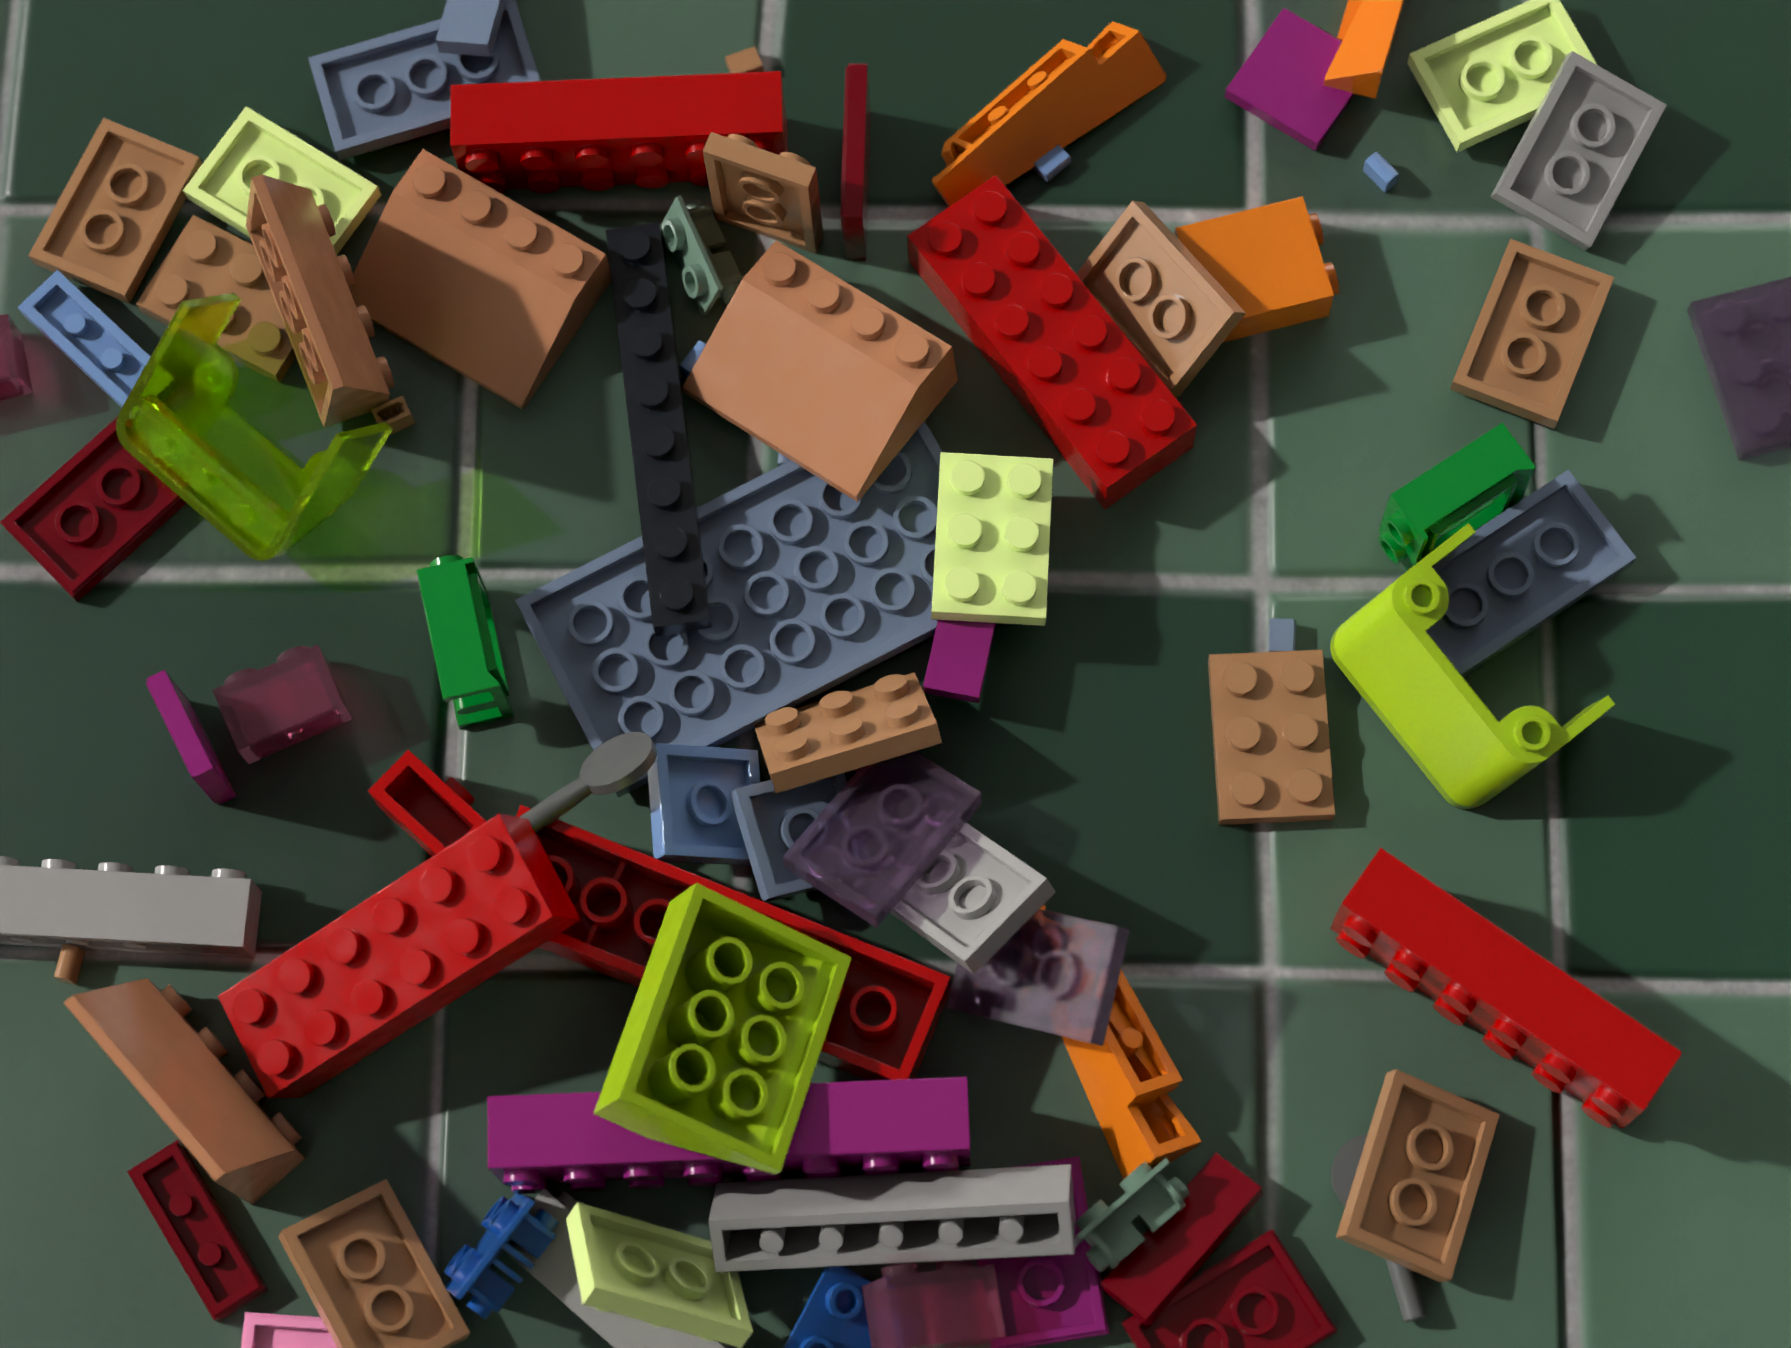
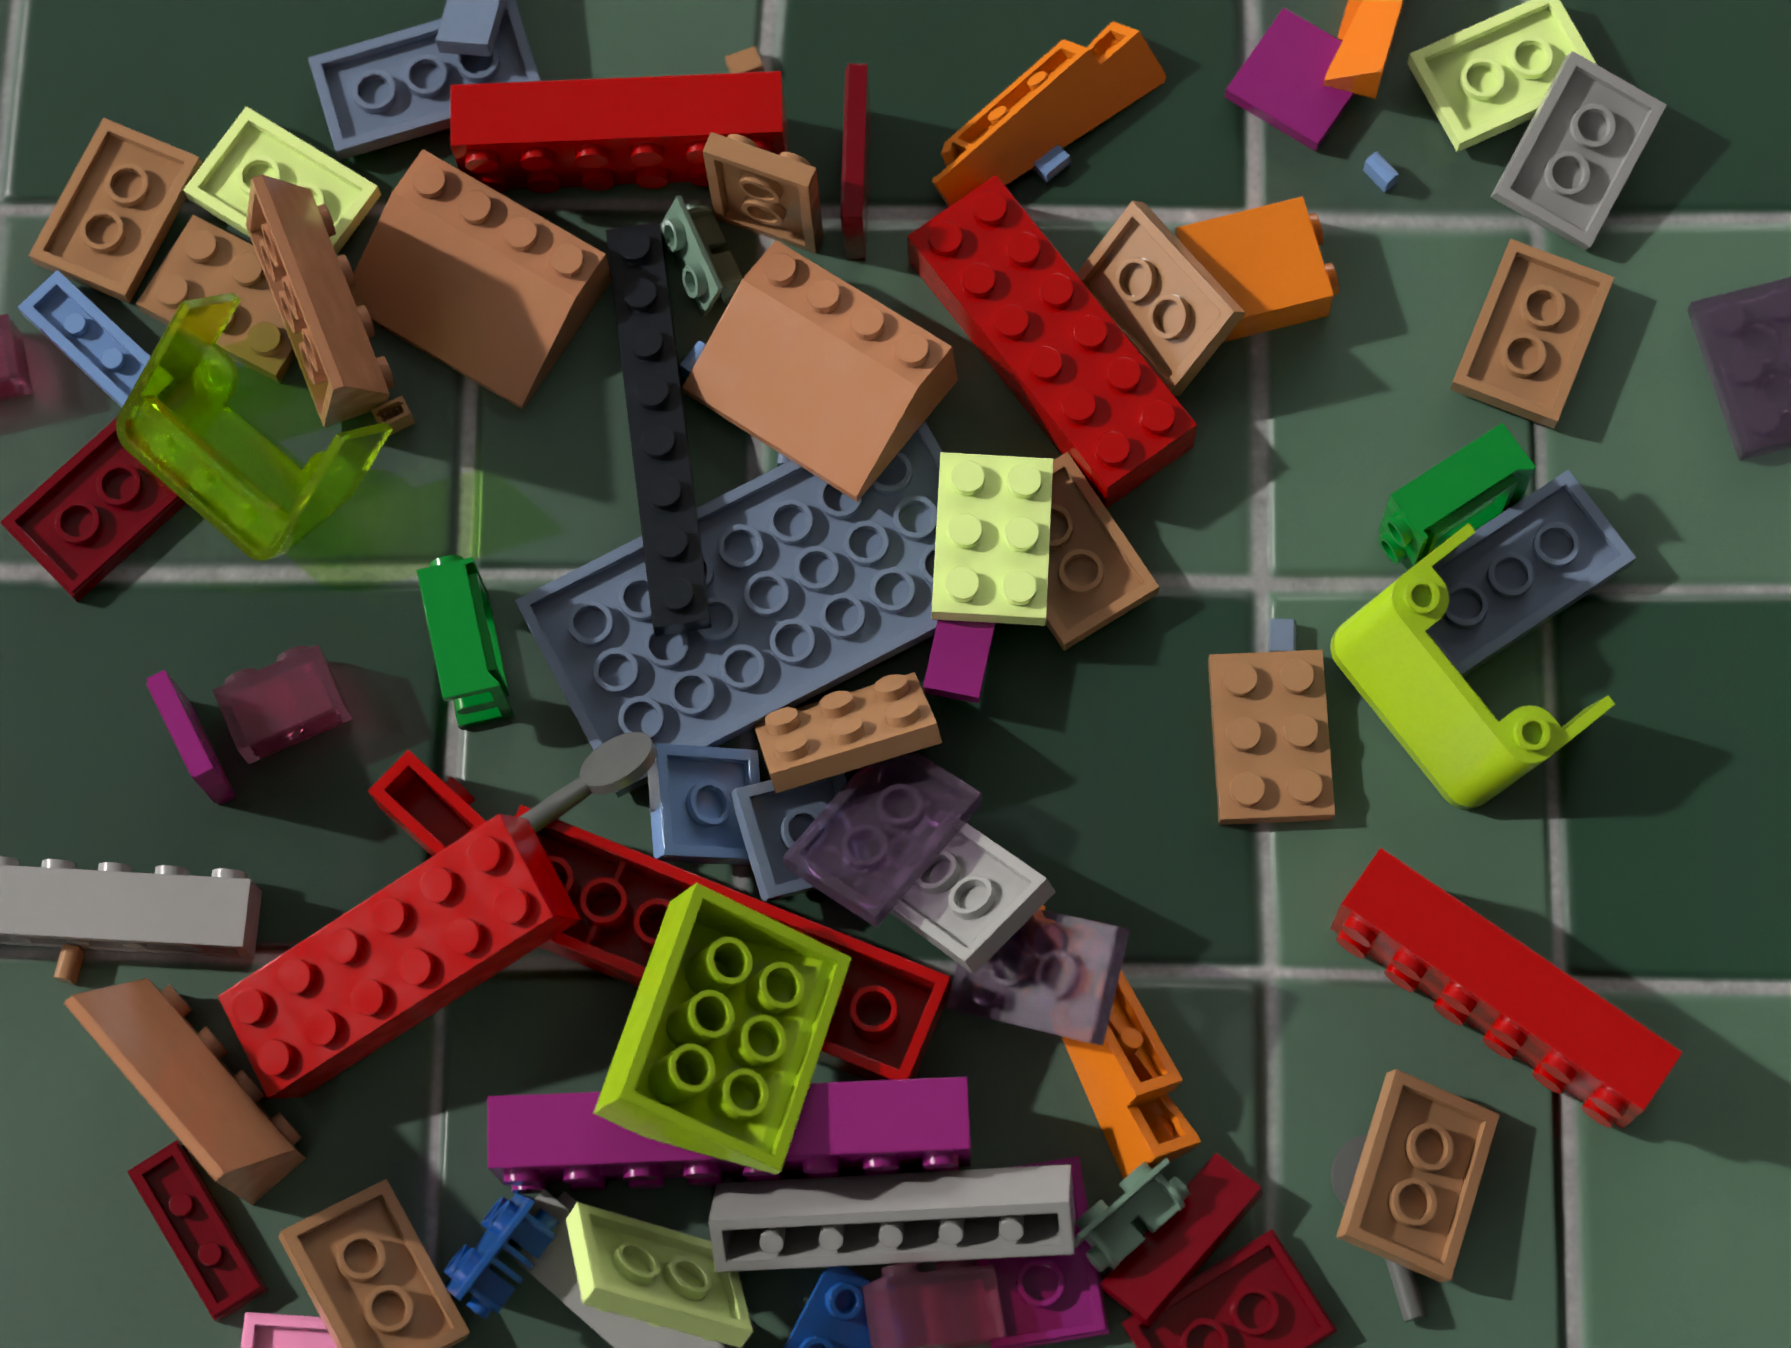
none -> medium nougat plate [1045,452,1159,651]

